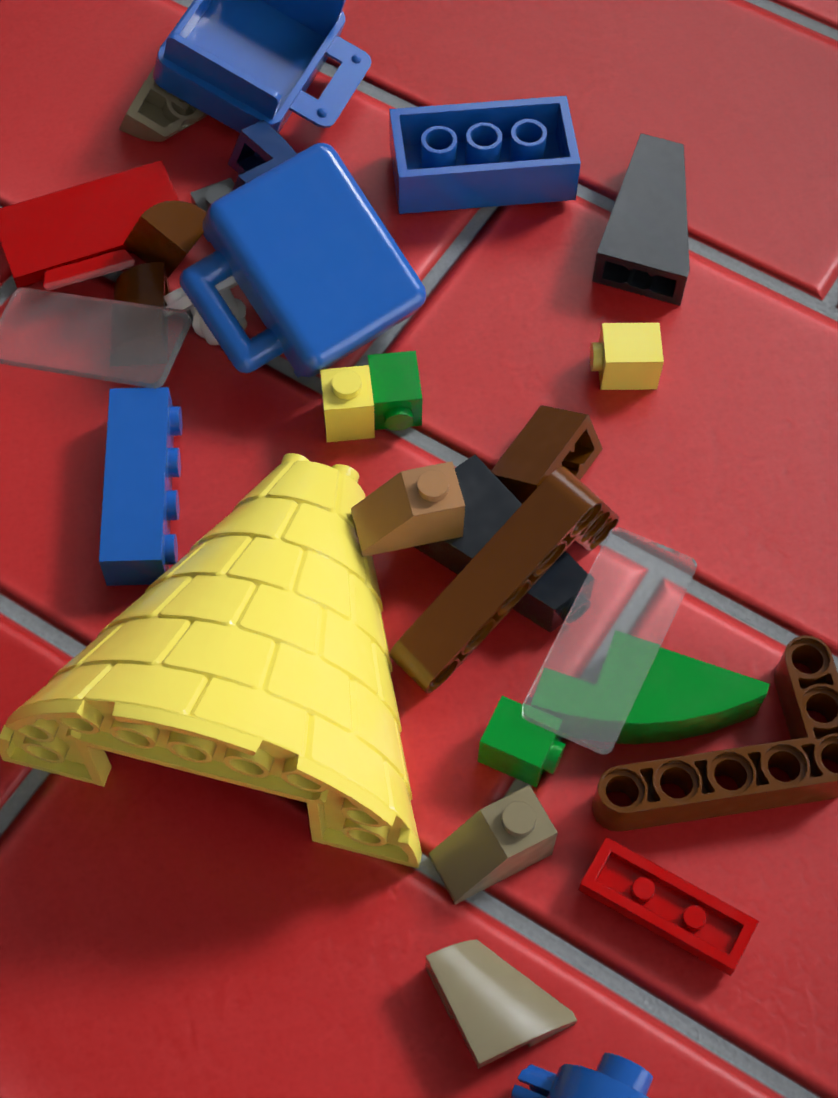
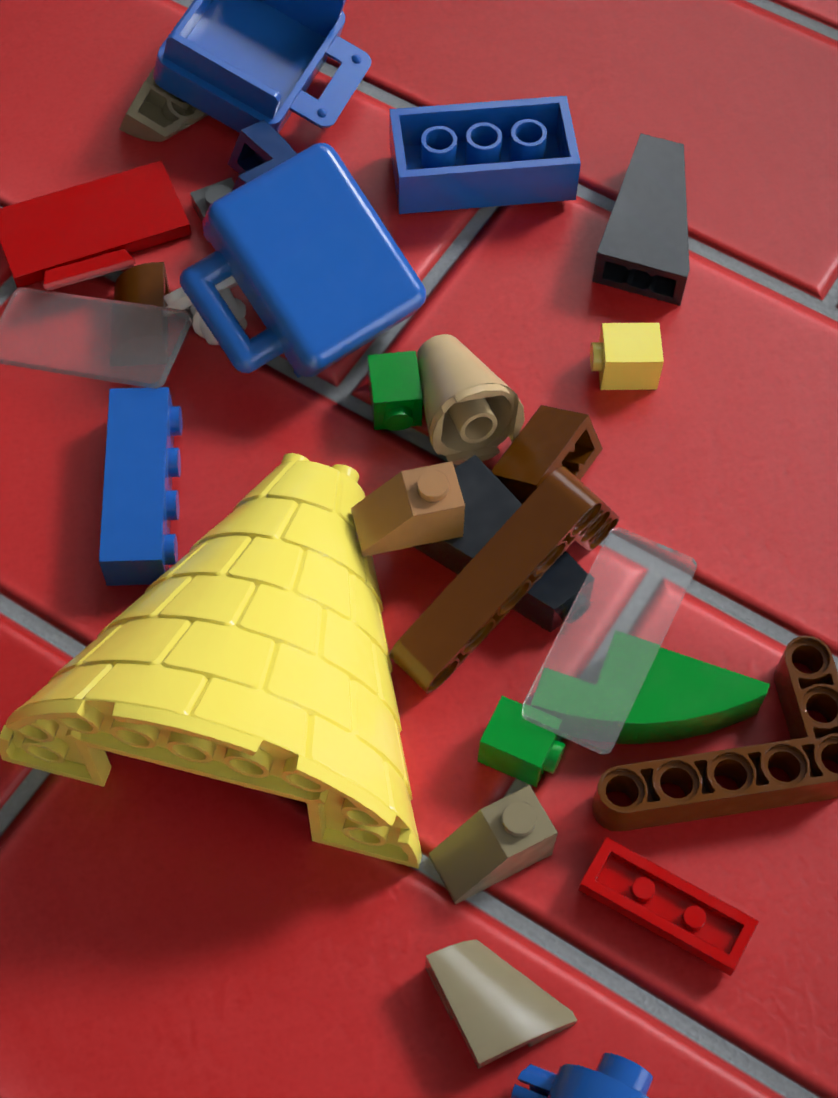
reddish brown brick [123,201,207,279] -> none
light yellow brick [320,365,375,442] -> none
none -> tan cone [416,334,525,465]

